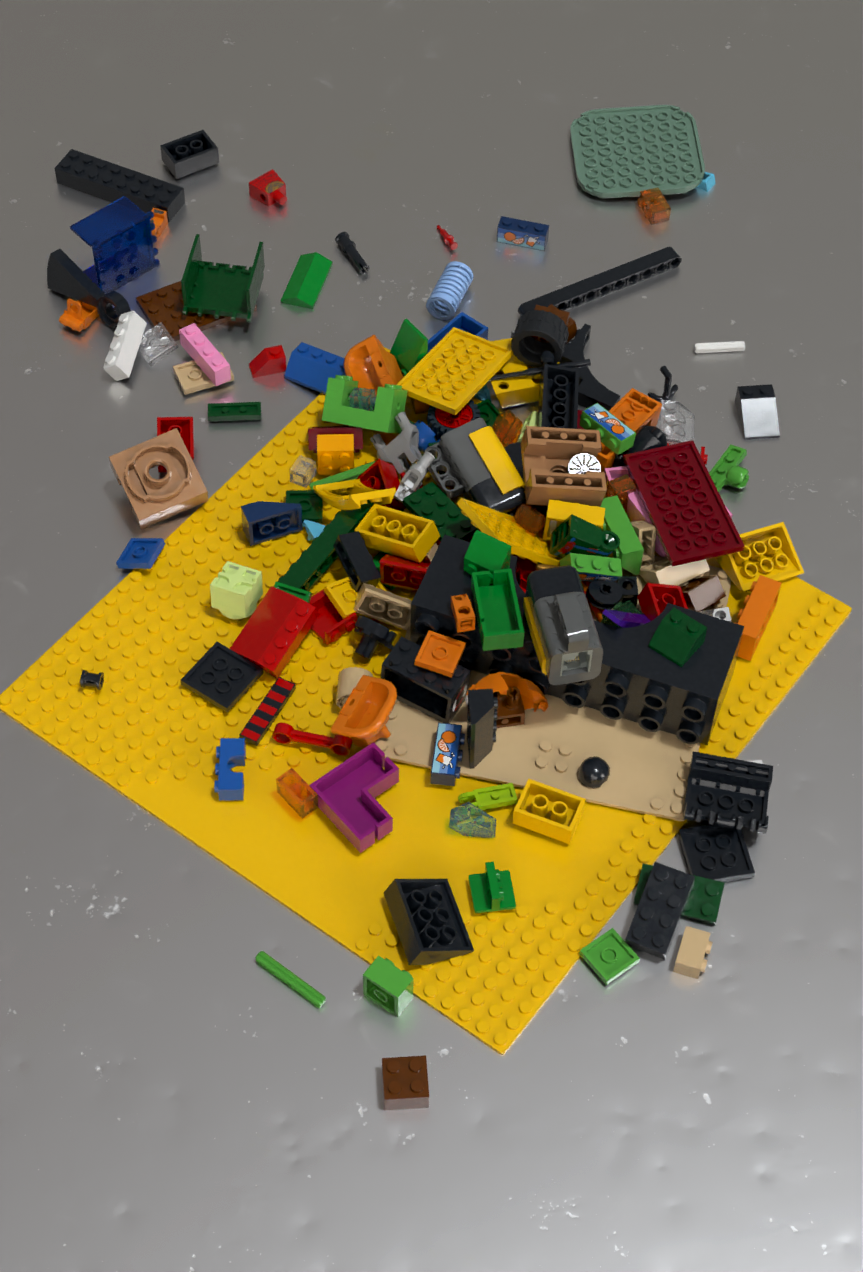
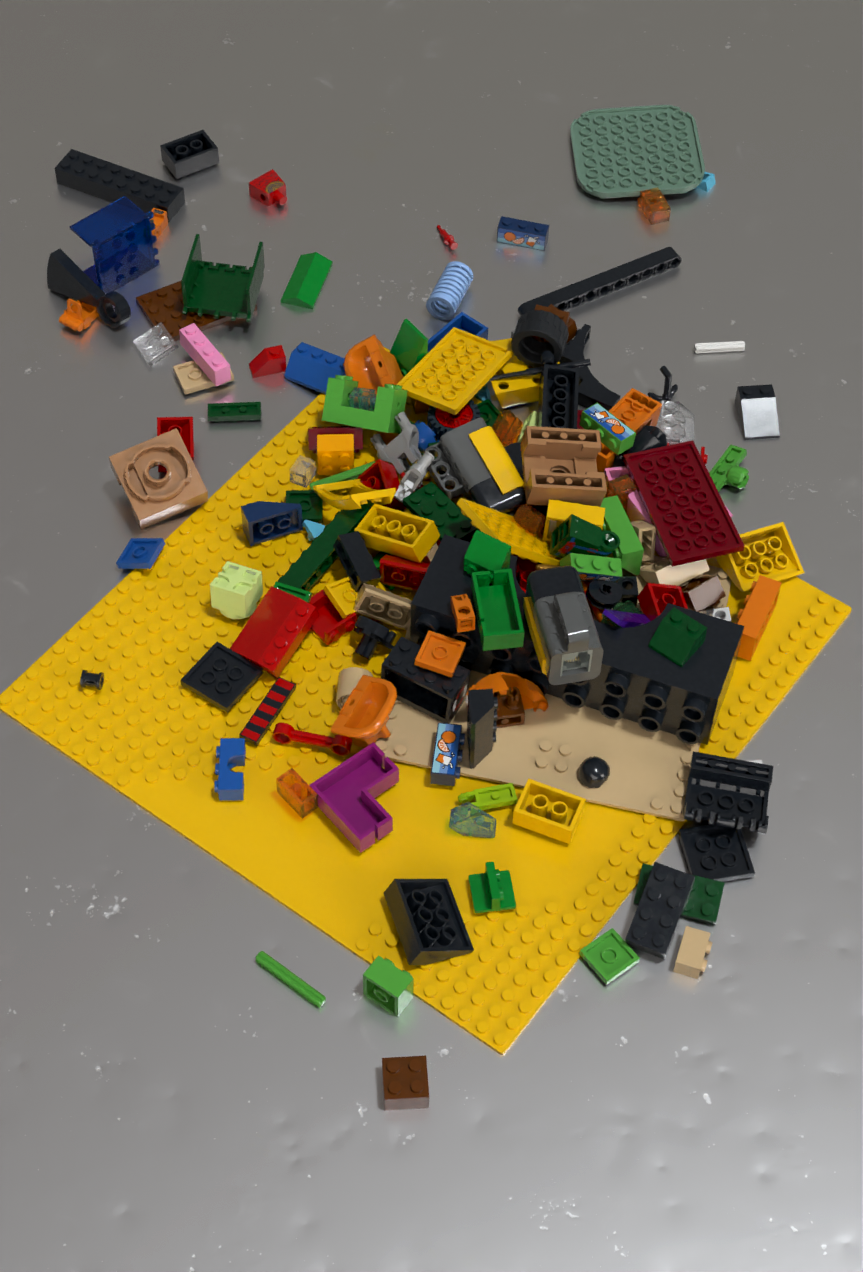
white brick [103,310,147,381] -> none
black pin [335,232,370,274] -> none
wheel [567,453,601,474] -> none

